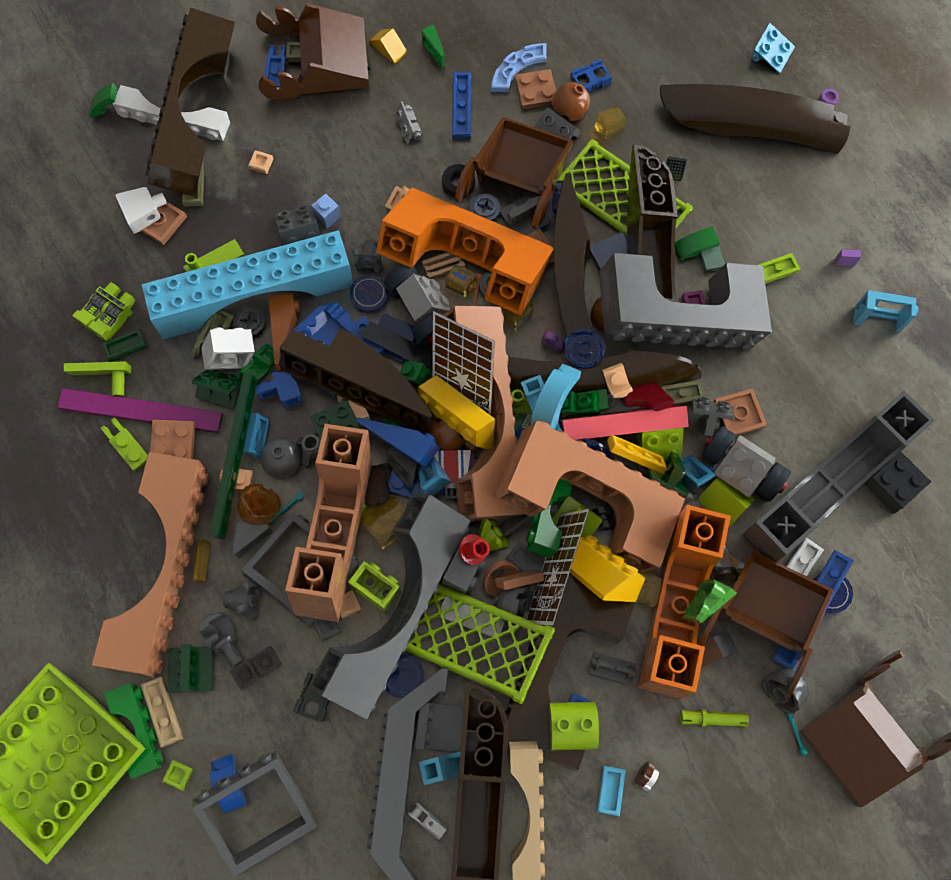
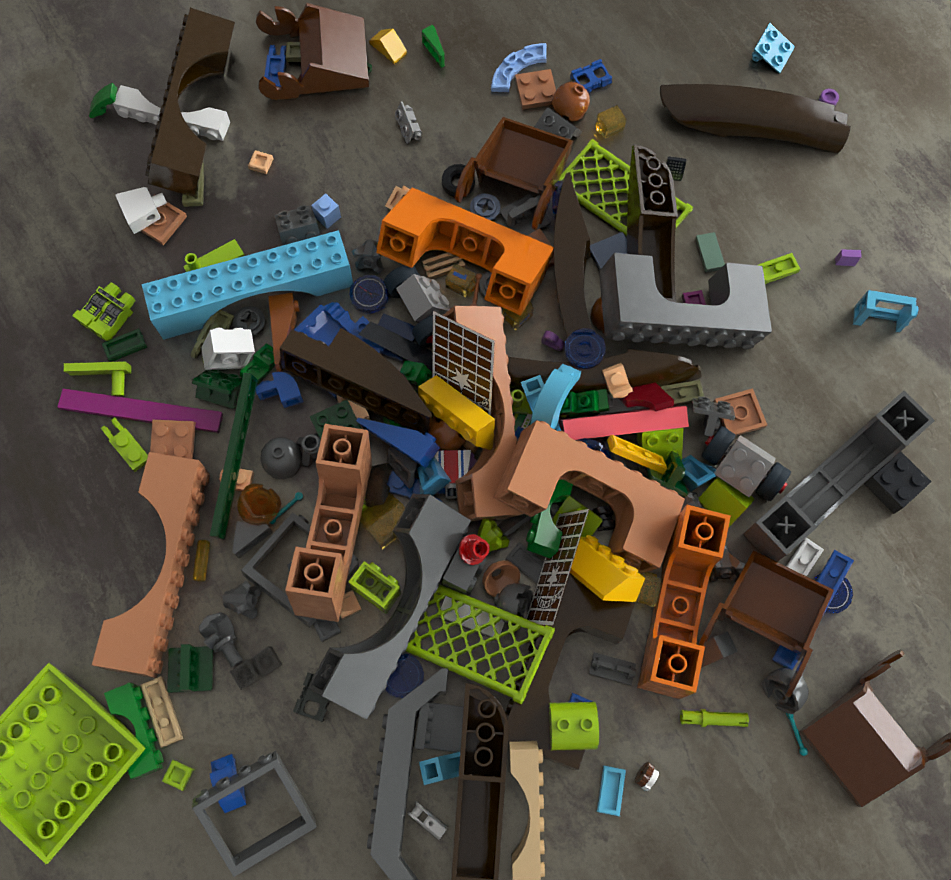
dark azure tile [243,413,270,458] -> none
blue tile [452,72,471,139] -> none
nougat tile [495,569,544,590] -> none
green slope [675,226,720,260] -> none
bright green slope [682,580,737,624] -> none

